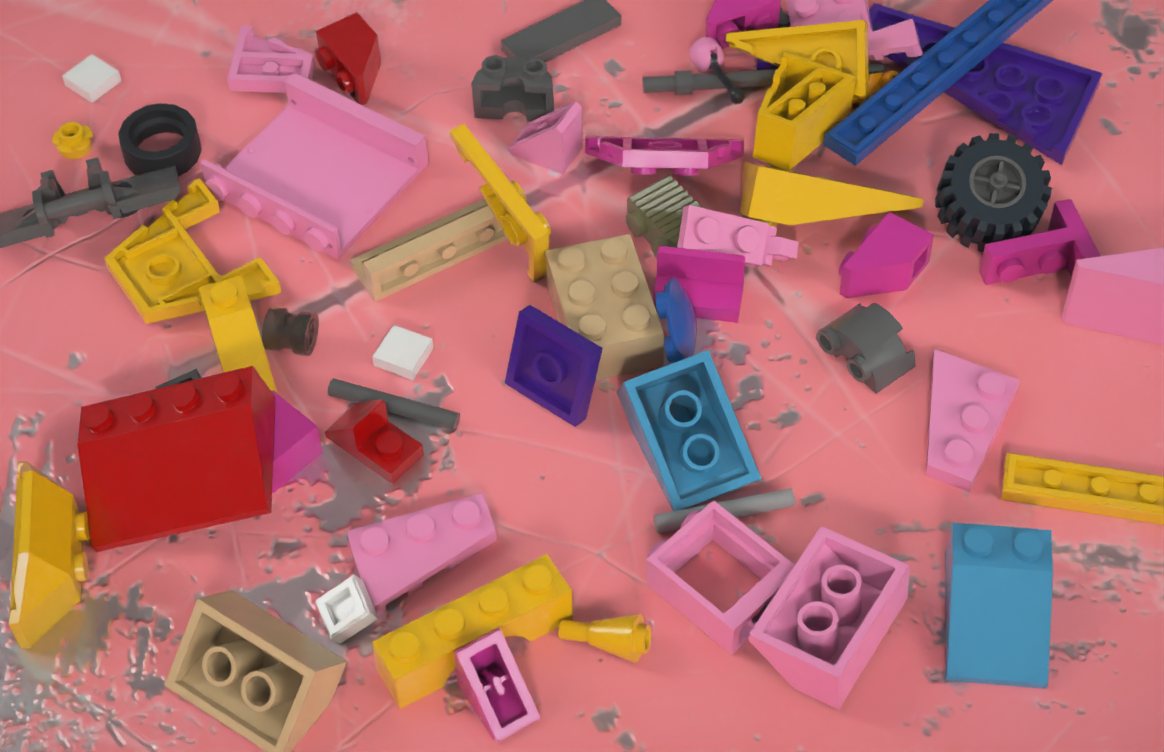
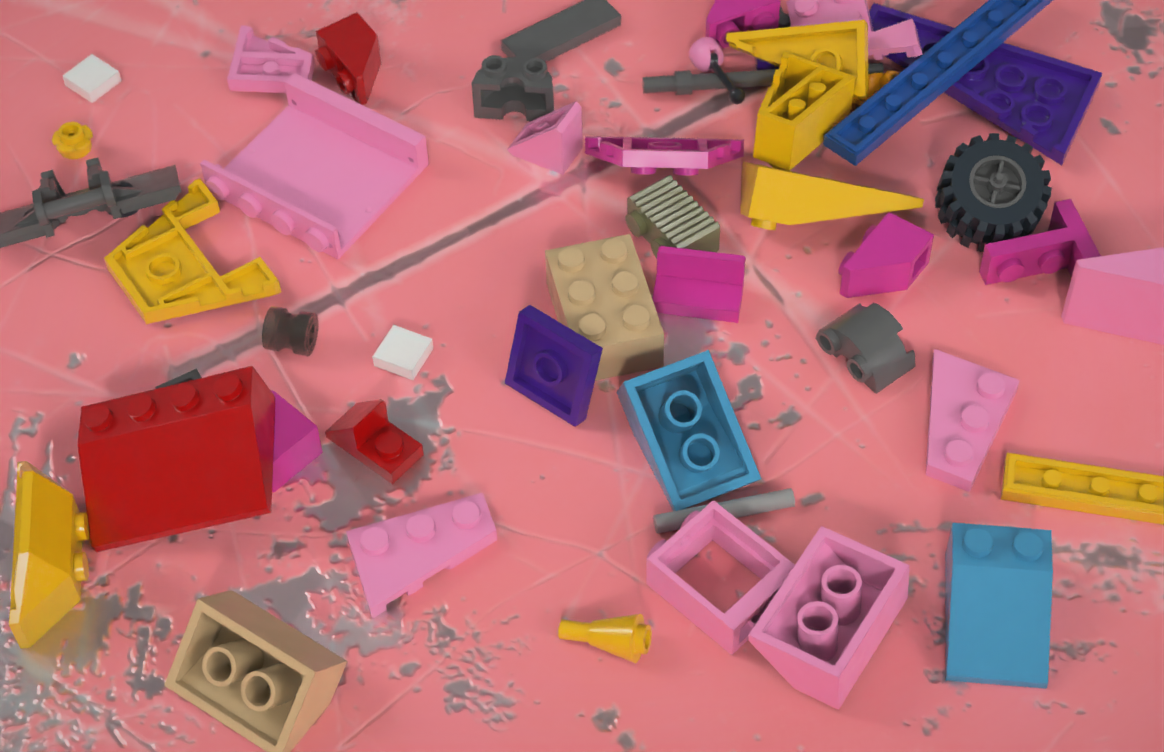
black tyre [118,103,202,176] -> none
yellow slope [198,276,278,394] -> none
white tile [315,574,378,644] -> none
dark grey bar [328,378,460,430] -> none
tan fence [350,198,508,302] -> none
yellow arch [371,554,573,709] -> none
yellow wing [449,123,551,283] -> none
dark pink slope [453,628,541,742] -> none
blue dish [656,277,697,363] -> none
bright pink hinge [677,205,799,268] -> none

